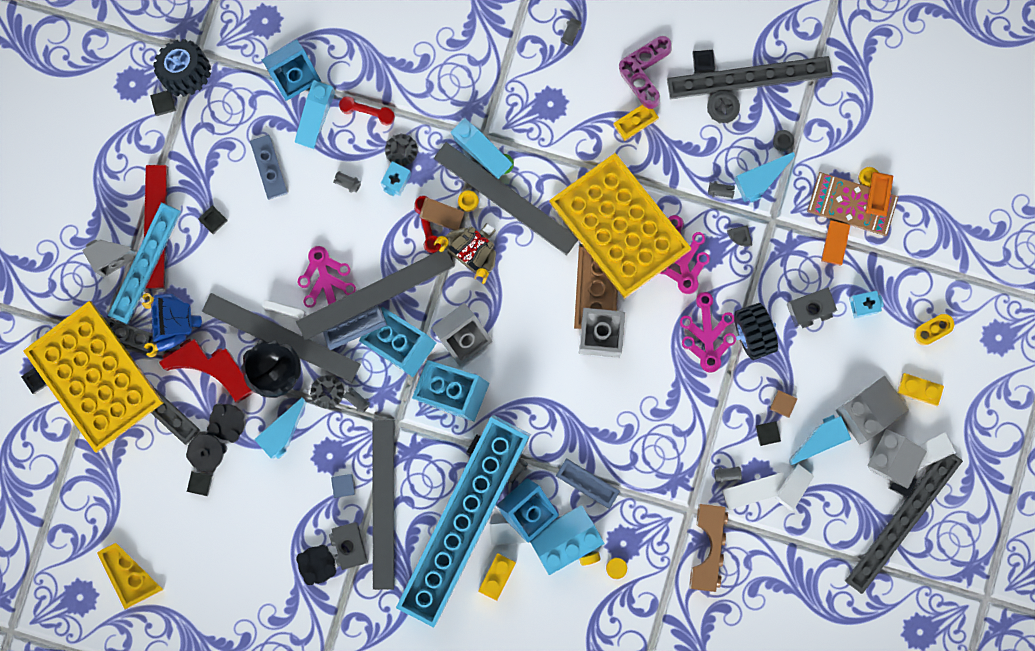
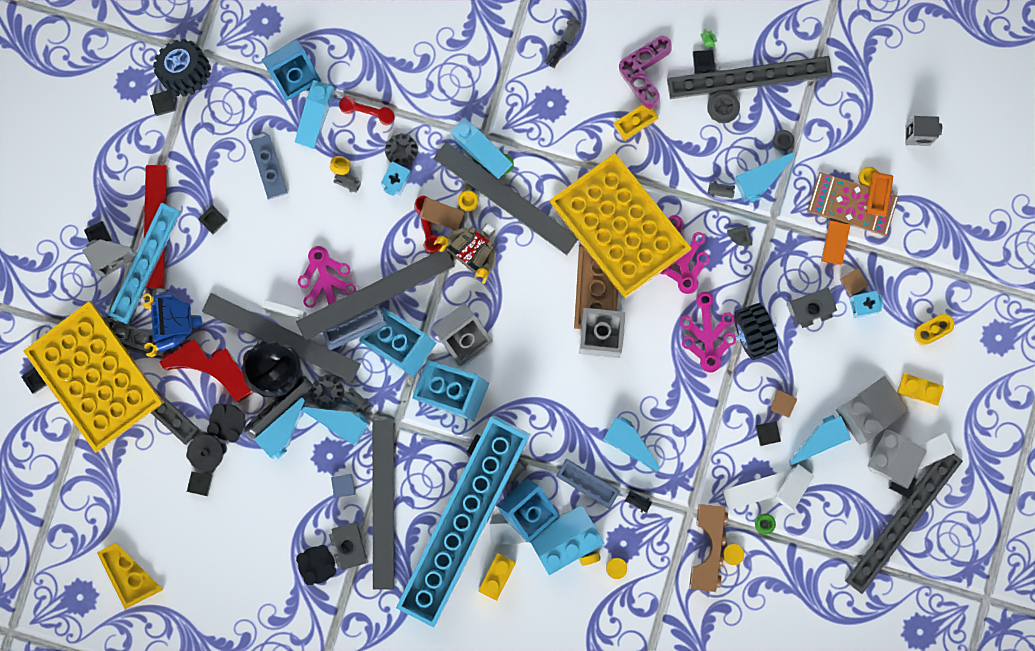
dark grey pin [714,466,742,484] -> none
none -> black tile [84,221,112,242]
none -> dark grey beam [244,376,312,439]
none -> medium azure slope [301,407,370,446]
none -> yellow tile [329,156,351,175]
none -> black pin [544,41,568,69]
none -> medium azure slope [603,416,660,472]
none -> black pin [624,490,652,513]
none -> bright green plate [700,29,717,49]
none -> yellow tile [723,544,744,565]
none -> bright green plate [754,513,776,535]
none -> medium nougat tile [839,268,869,297]
none -> dark grey brick [905,116,943,146]

